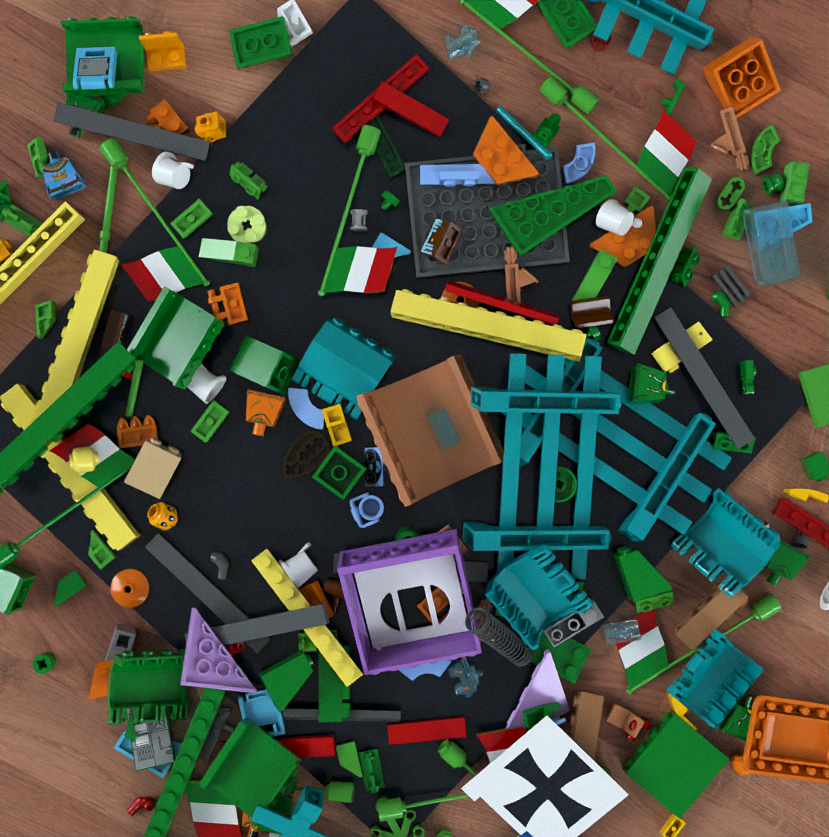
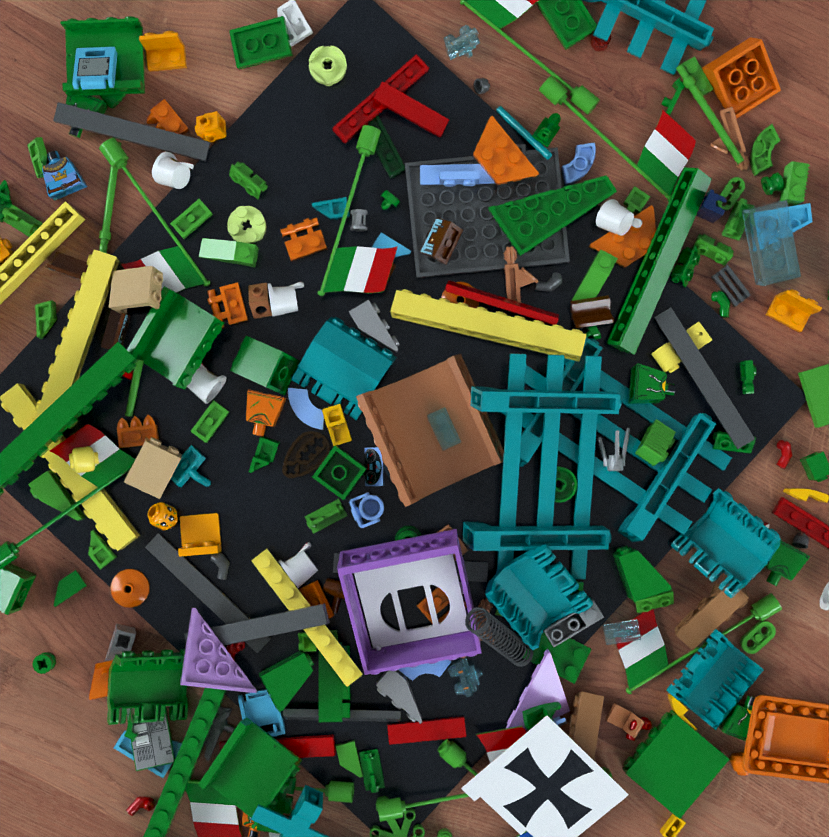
none -> bright green slope [28,471,86,521]
none -> reddish brown panel [45,251,88,280]
none -> tan panel [109,266,163,314]
none -> teal plate [171,445,211,487]
none -> light orange bracket [178,513,222,557]
none -> nougat bracket [248,283,272,319]
none -> green slope [249,436,280,473]
none -> white hat [268,282,304,317]
none -> orange plate [280,217,327,261]
none -> bright green hinge [305,499,348,534]
none -> yellowish green plate [309,46,347,86]
none -> teal tile [312,197,350,220]
none -> light grey slope [349,300,400,353]
none -> light grey slope [376,670,422,724]
none -> dark grey arm [535,272,563,292]
none -> light grey plant [598,428,630,471]
none -> bright green brick [635,419,676,466]
none -> bright green bar [676,64,744,164]
none -> bright green plate [678,56,713,100]
none -> bright green hinge [691,234,734,266]
none -> dark blue hinge [696,189,727,223]
none -> bright green plate [740,620,776,654]
none -> light orange bracket [766,289,822,333]
none -> red arm [776,440,792,469]

